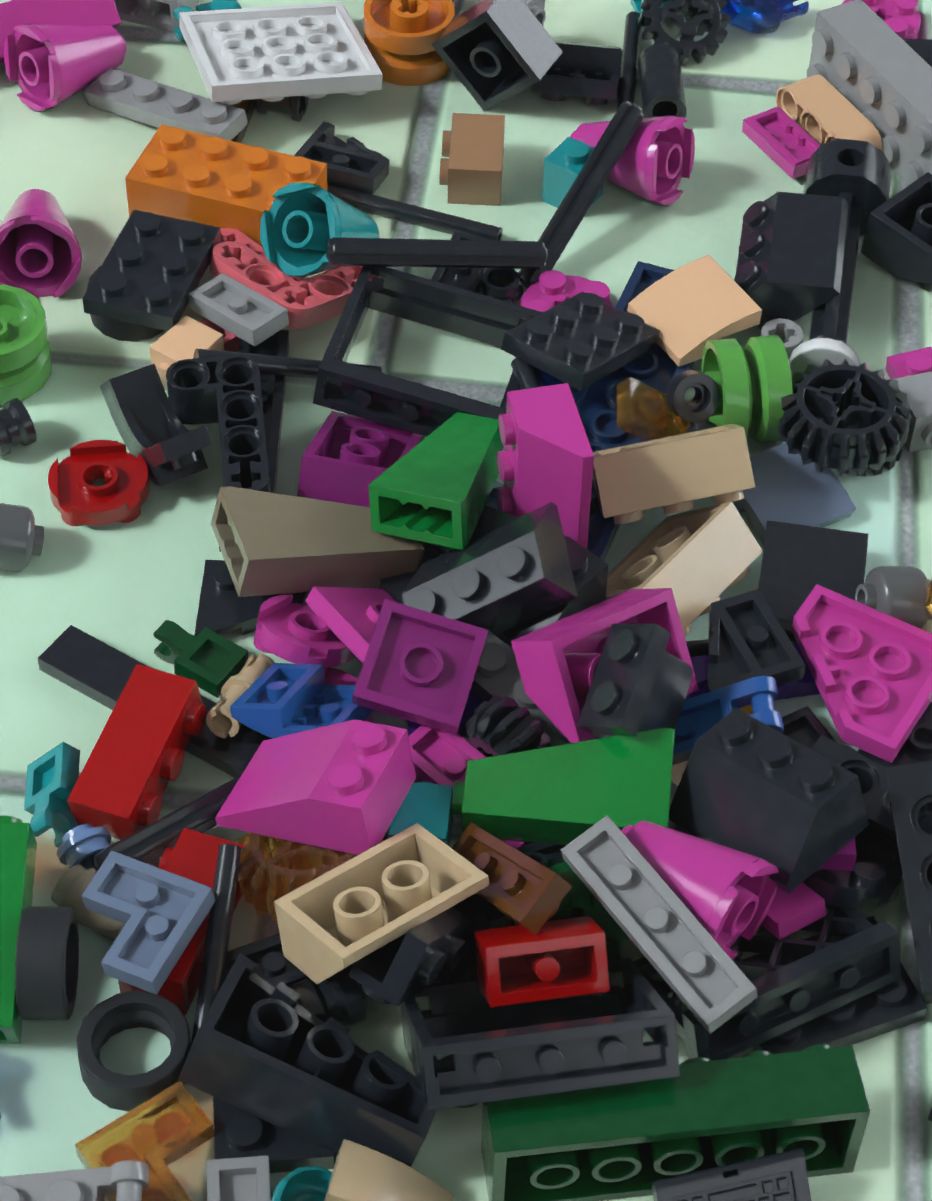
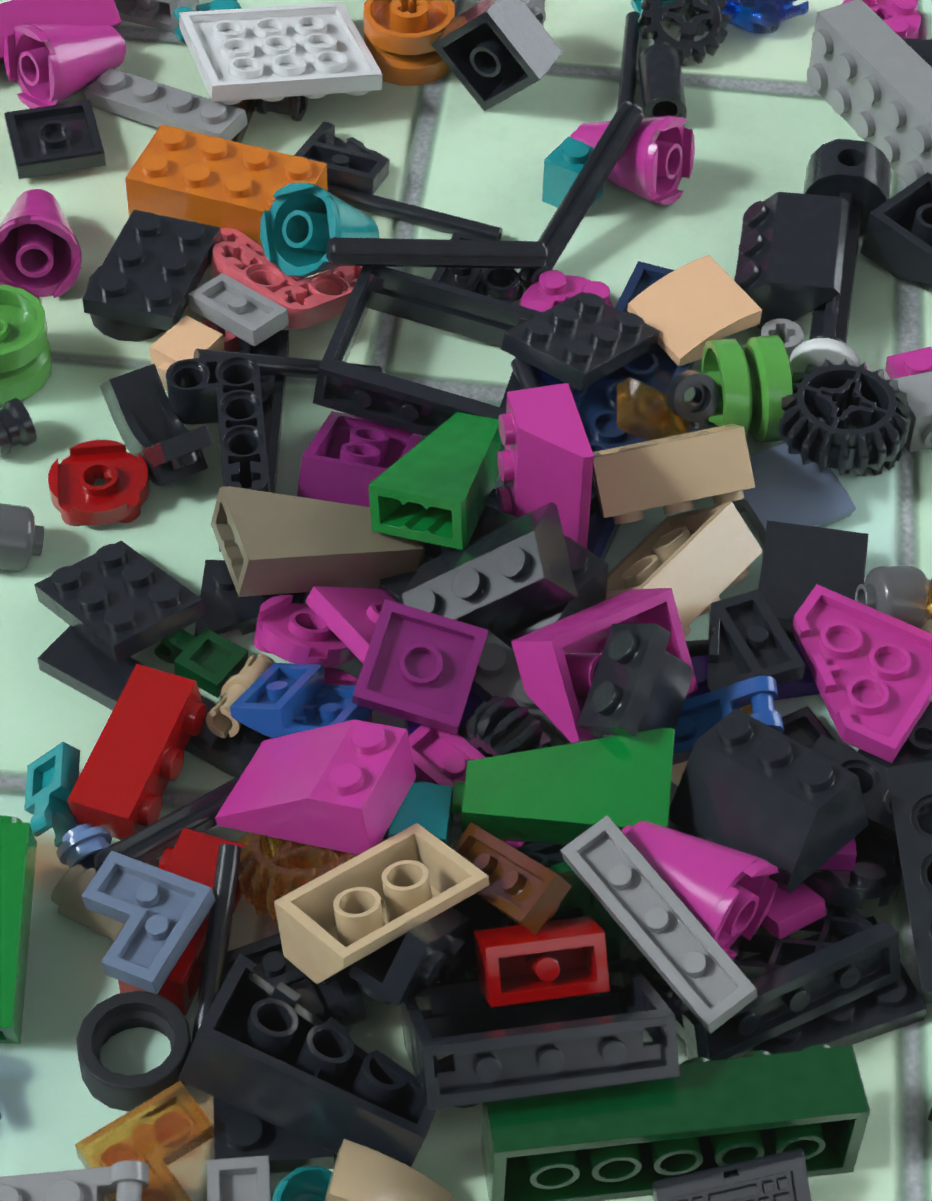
black tyre [15,906,79,1020] -> none
medium nougat brick [439,113,505,206] -> none
black bracket [531,41,623,105] -> none
dark pink plate [742,106,821,179] -> none
light nougat beam [776,74,883,150] -> none
none -> black plate [4,100,106,179]
none -> black plate [34,541,206,663]

